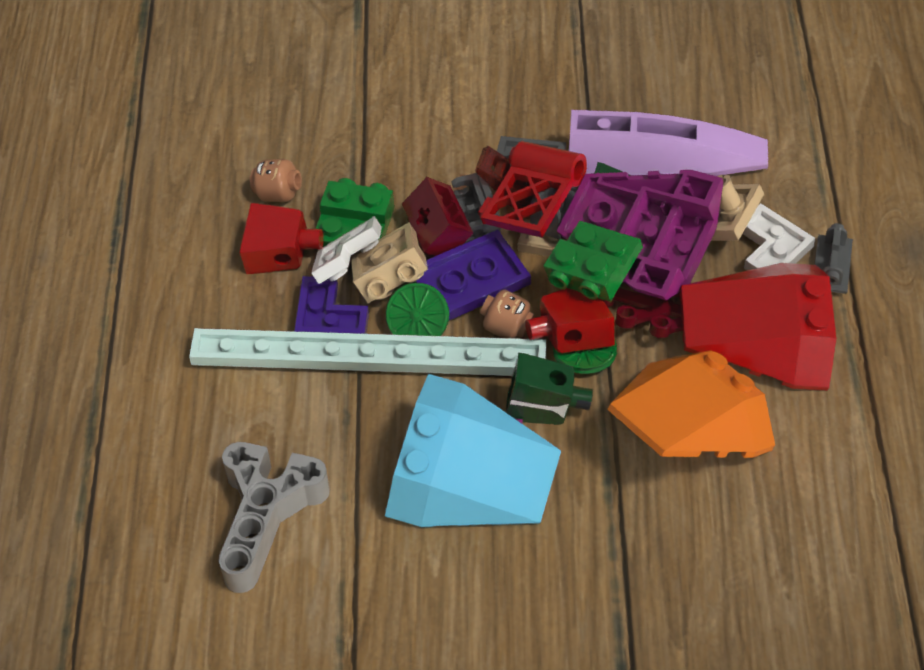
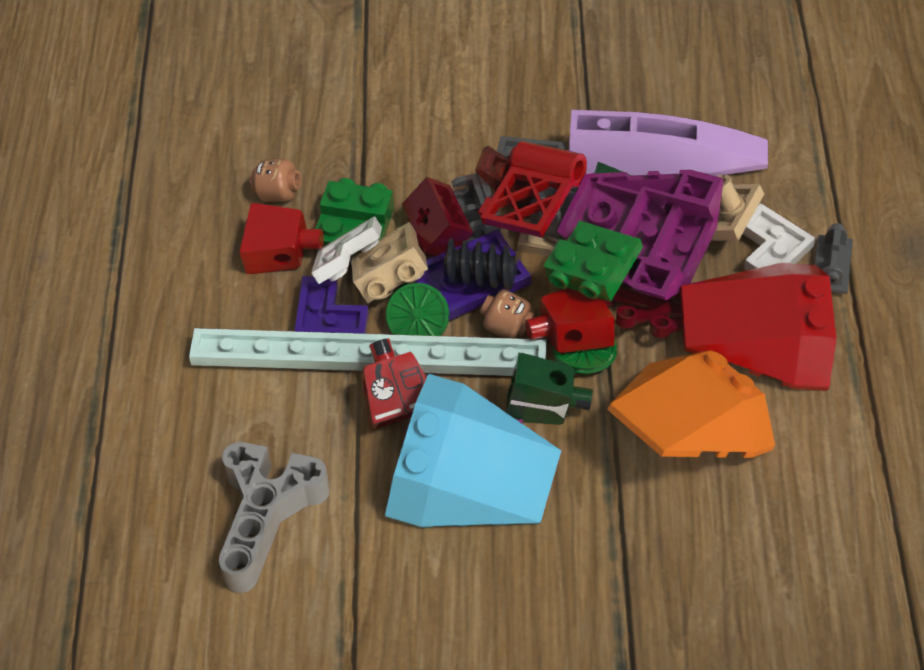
none -> red torso [361,338,427,431]
none -> black piece [444,238,519,290]

